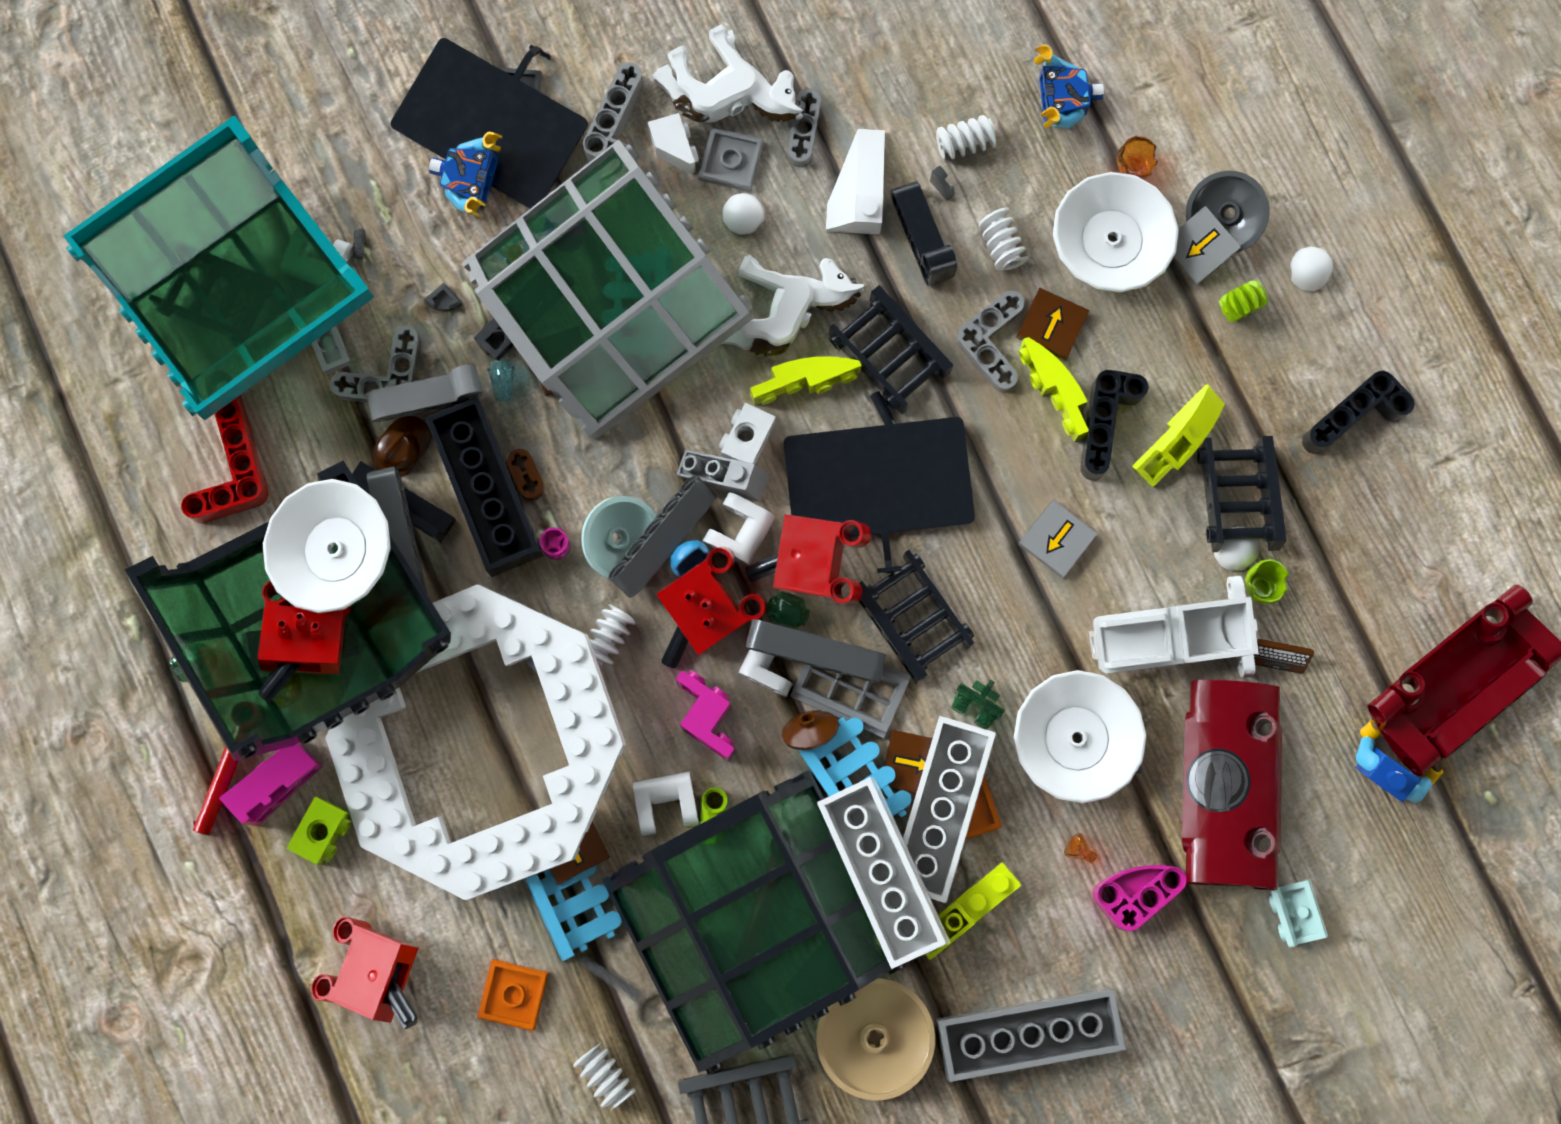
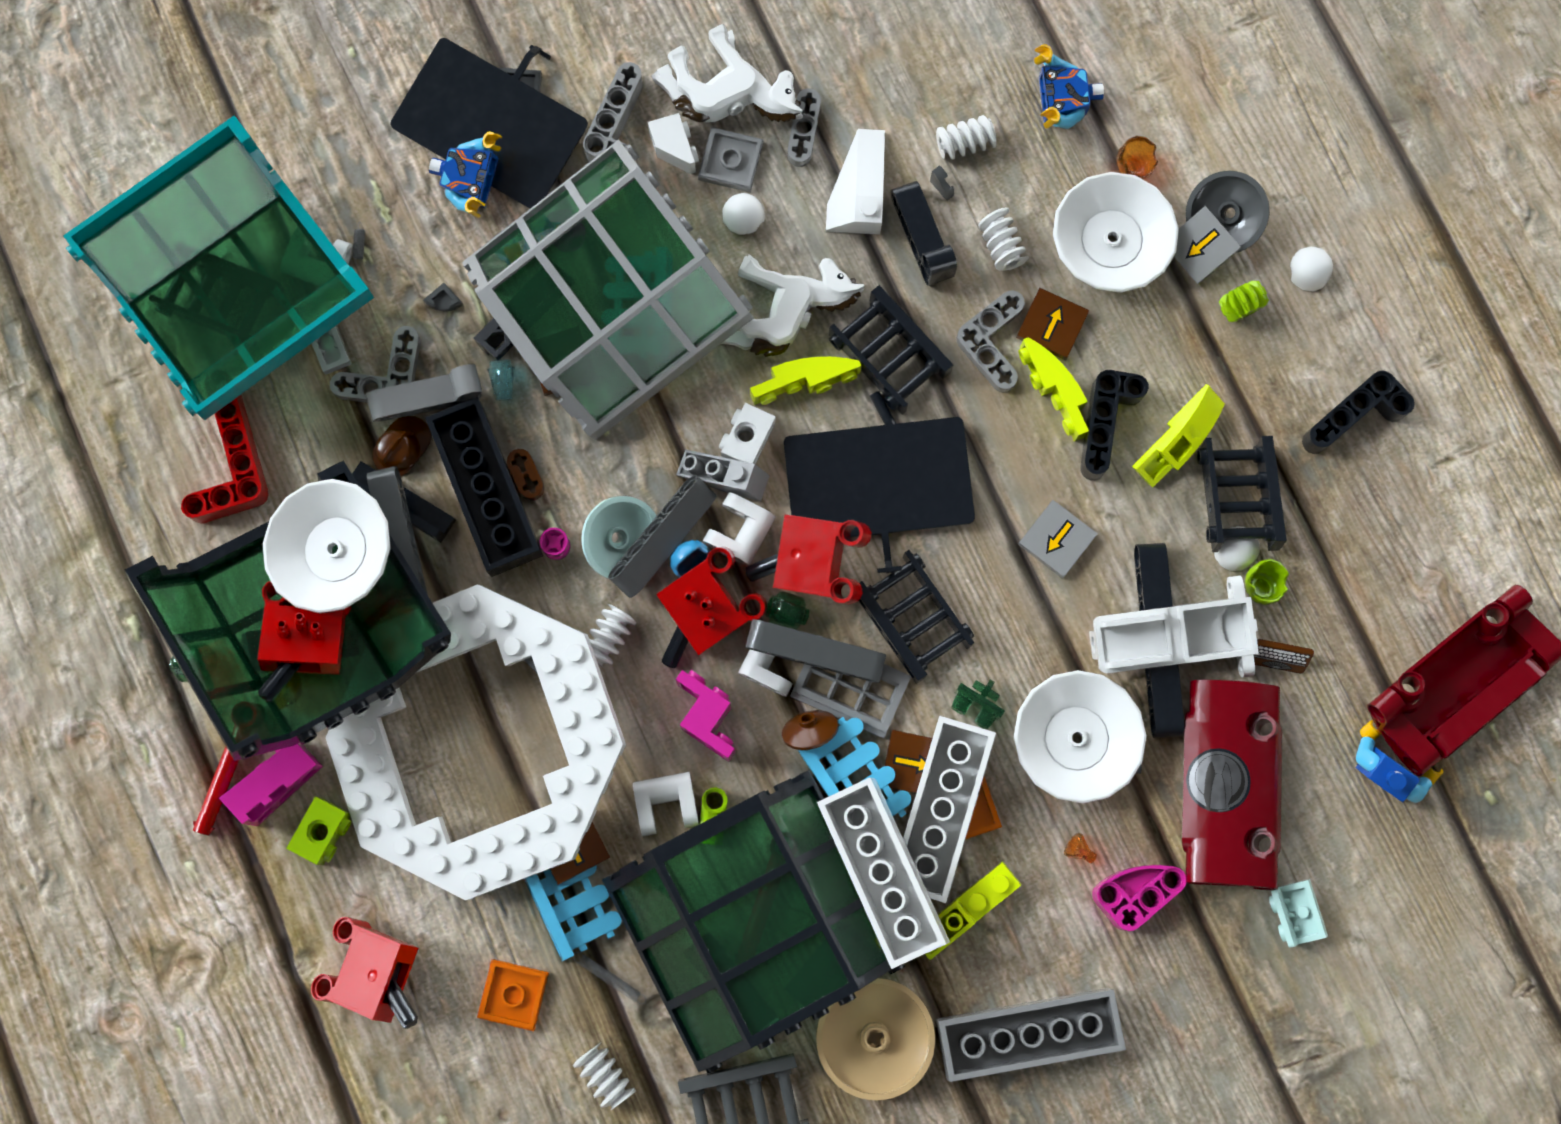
none -> black beam [1134,543,1184,738]

